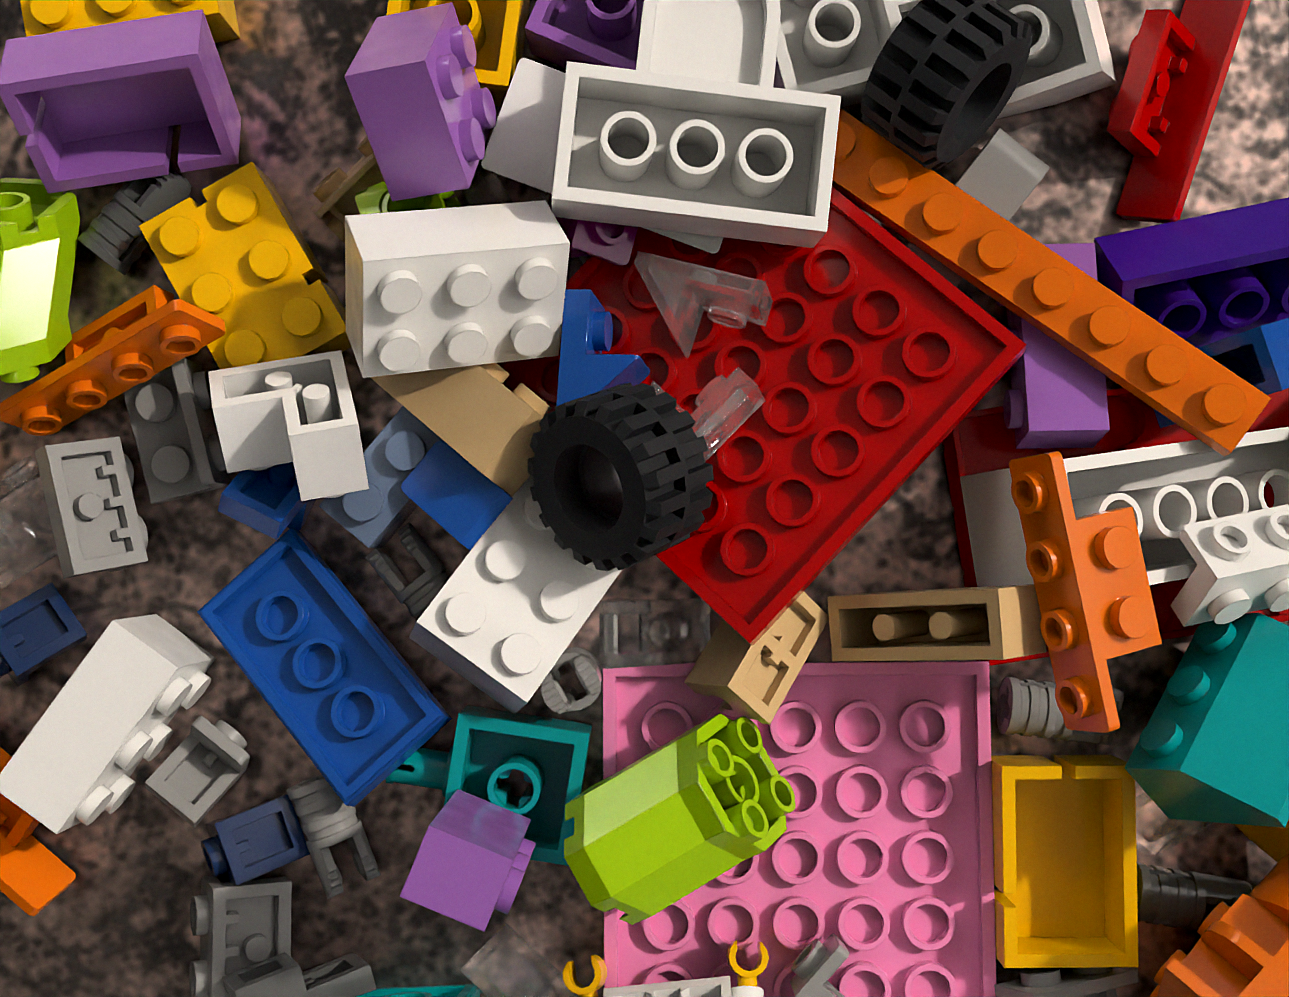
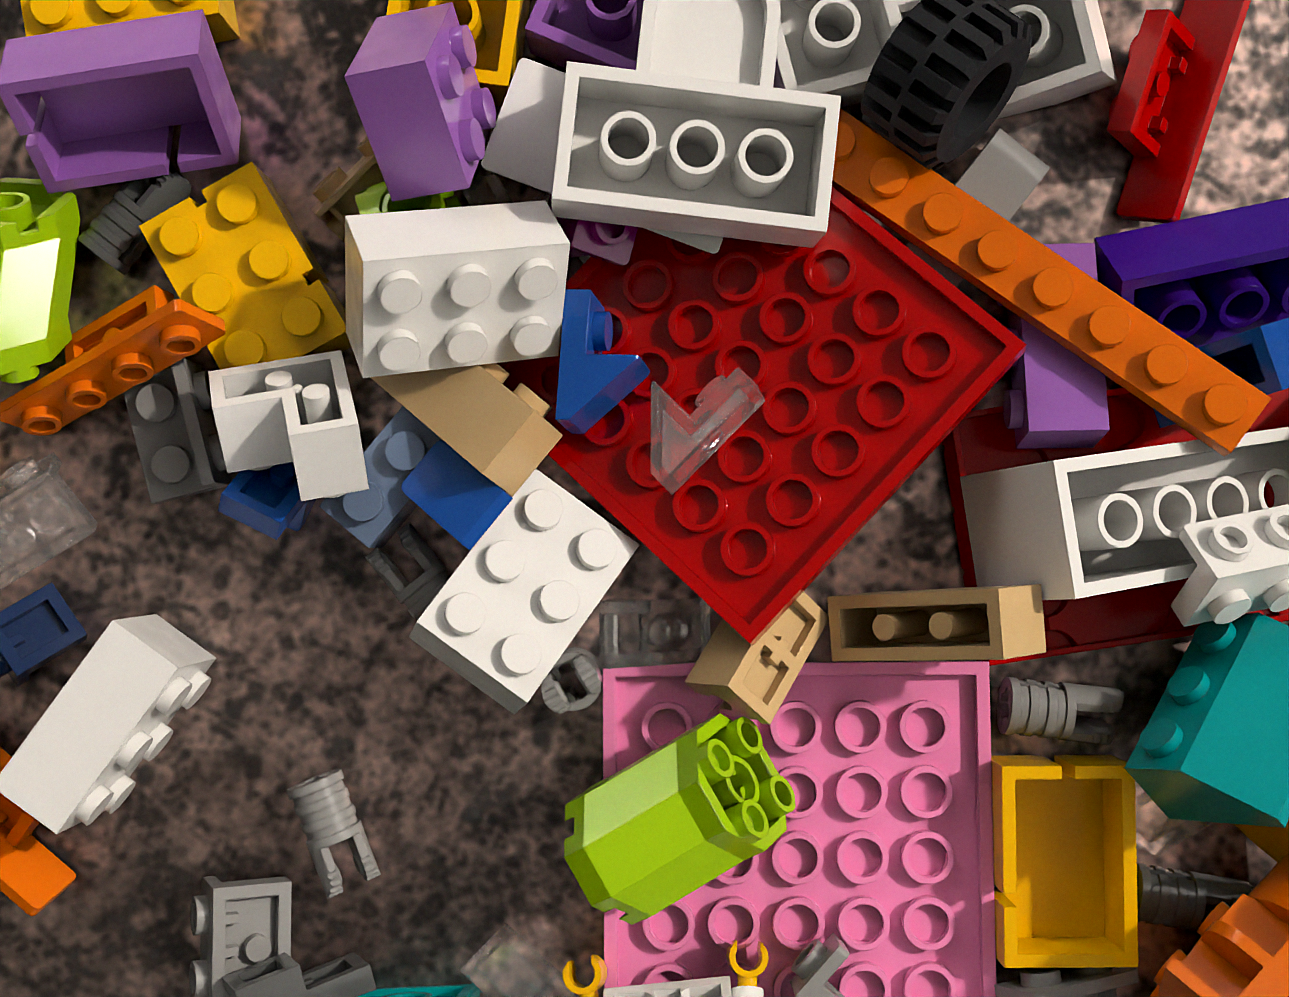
light grey bracket [35,436,148,579] -> none
light grey bracket [145,715,250,828] -> none
blue tile [197,527,452,807] -> none
dark blue bracket [201,794,310,886] -> none
teal brick [385,705,592,866] -> none
medium lavender brick [400,789,536,932] -> none
black tyre [528,382,714,571] -> none
clear slope [634,251,773,358] -> none
orange bracket [1009,451,1162,733] -> none

